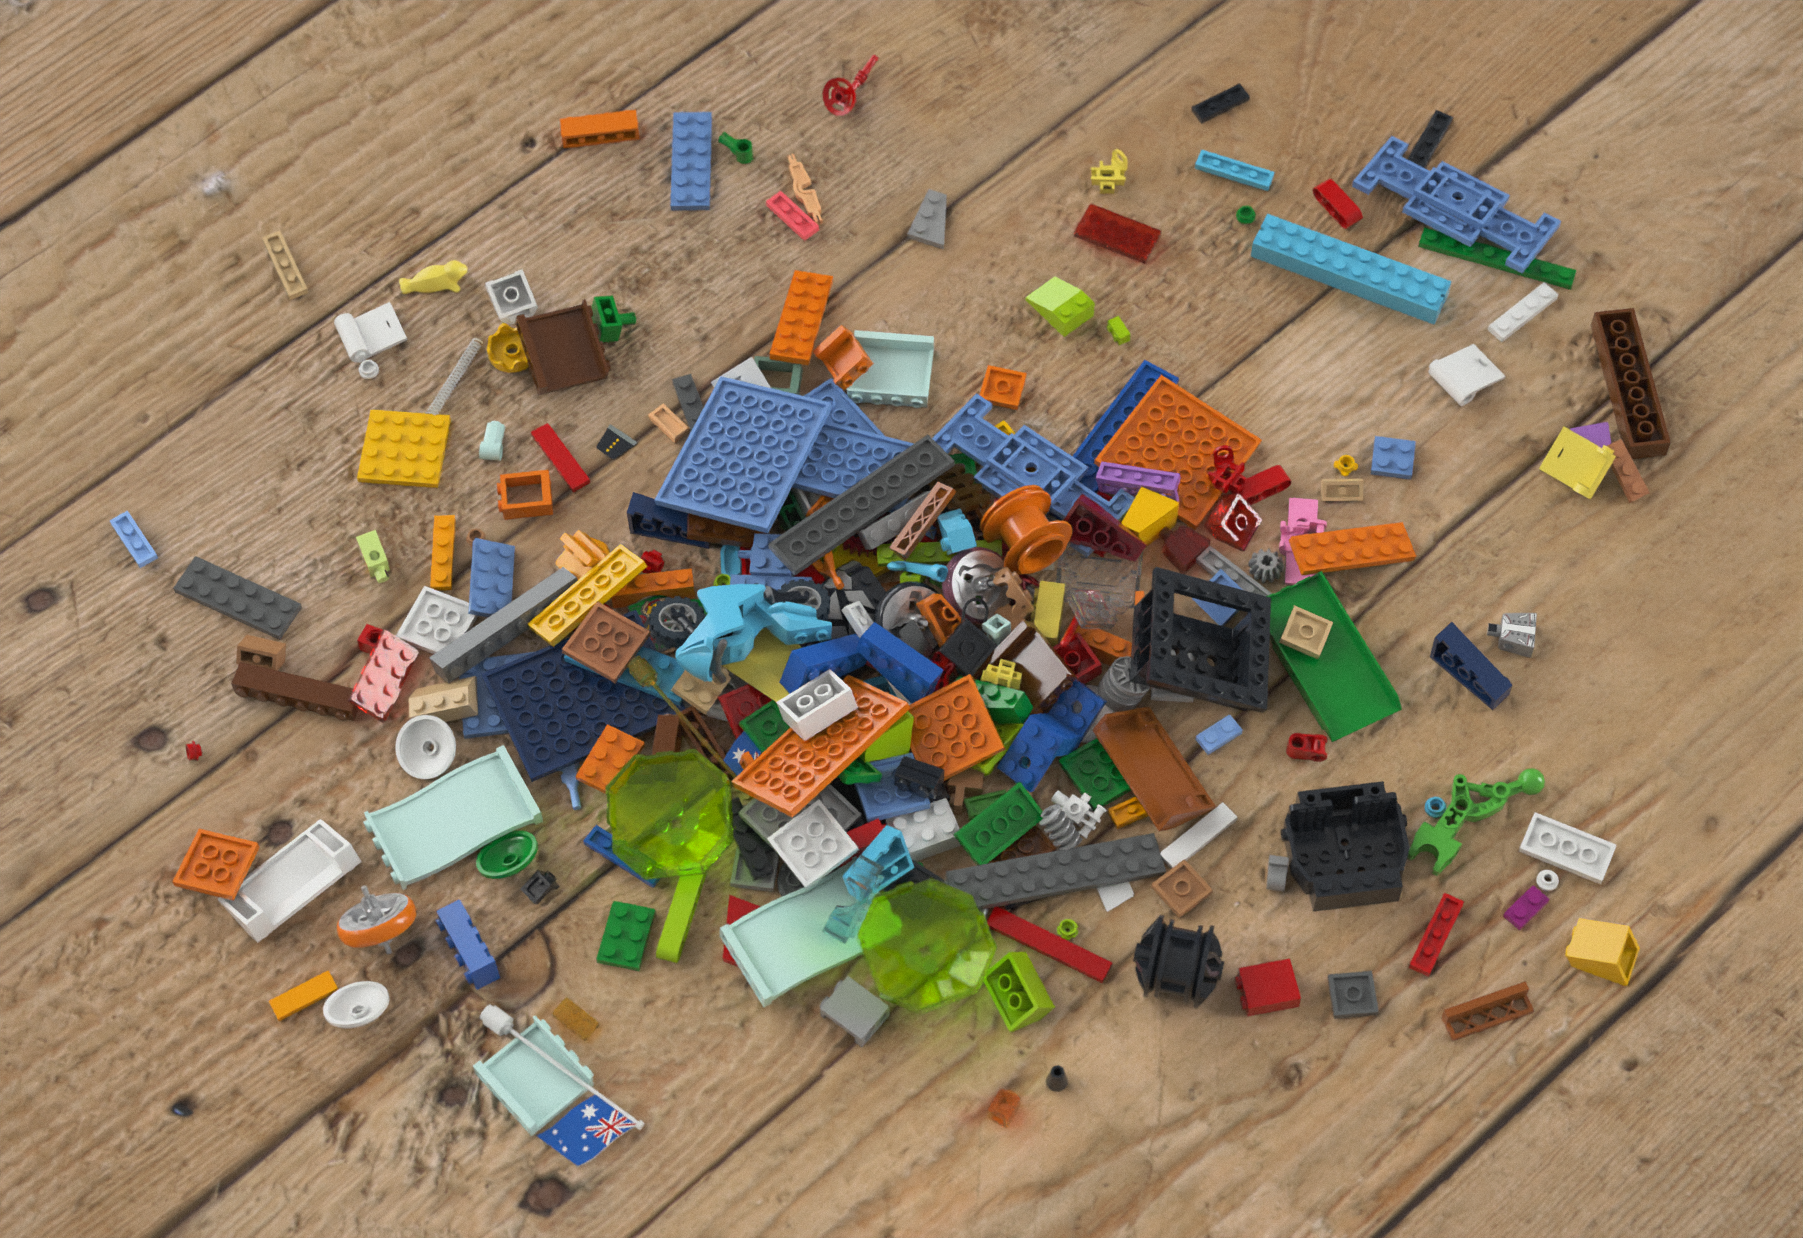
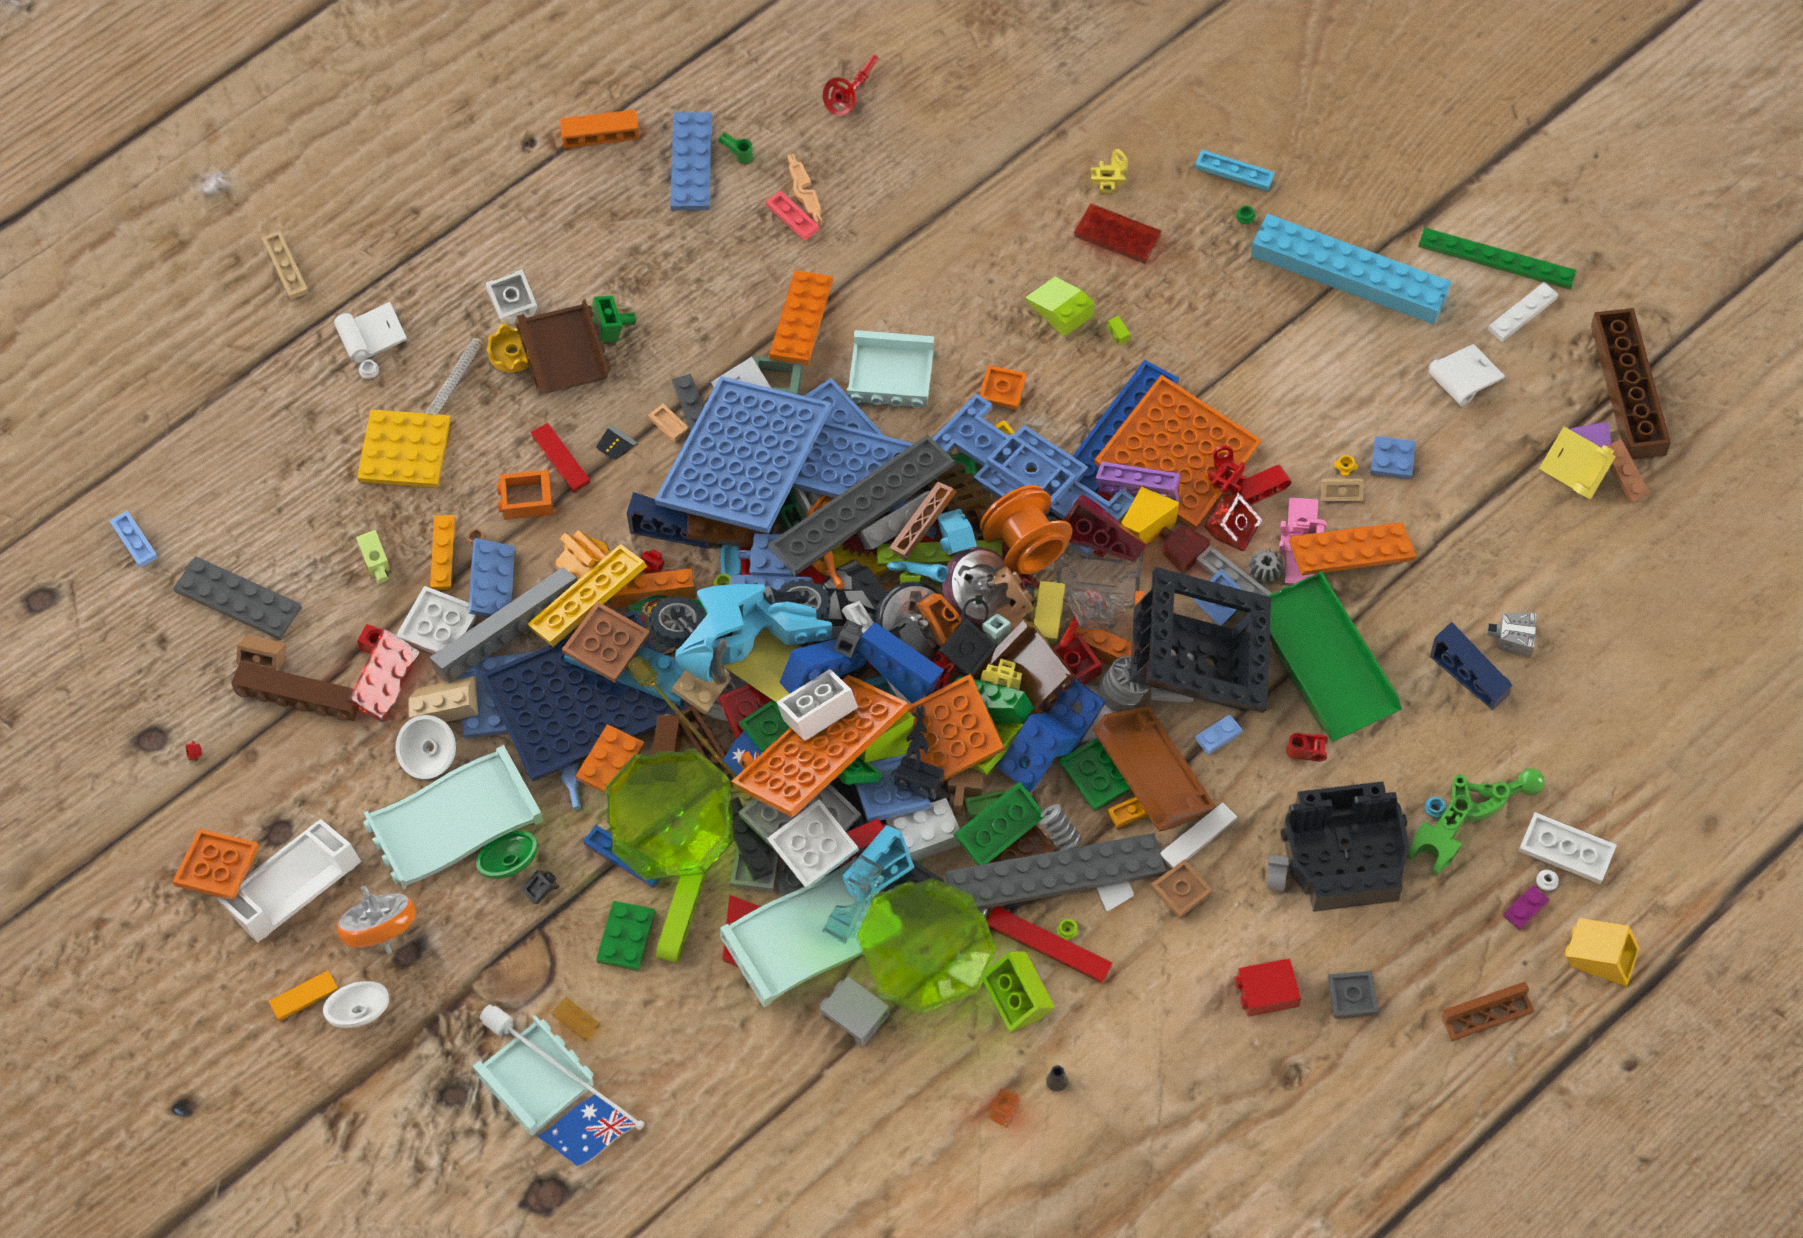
light yellow animal [399,260,468,294] -> none
wedge [435,899,500,990] -> none
light aqua piece [479,421,505,461] -> none
orange panel [813,325,874,390] -> none
light grey wing [907,189,947,249] -> none
white piece [1051,791,1107,839] -> none
black wheel [1133,914,1225,1009] -> none
black tile [1191,83,1250,124] -> none
tan plate [1279,606,1333,659] -> none
red beam [1312,179,1363,229] -> none
medium blue piece [1352,136,1561,273] -> none
black tile [1407,110,1454,168] -> none
red plate [1408,892,1465,977] -> none
none -> dark grey leg [833,620,863,658]
none -> black piece [906,706,928,772]

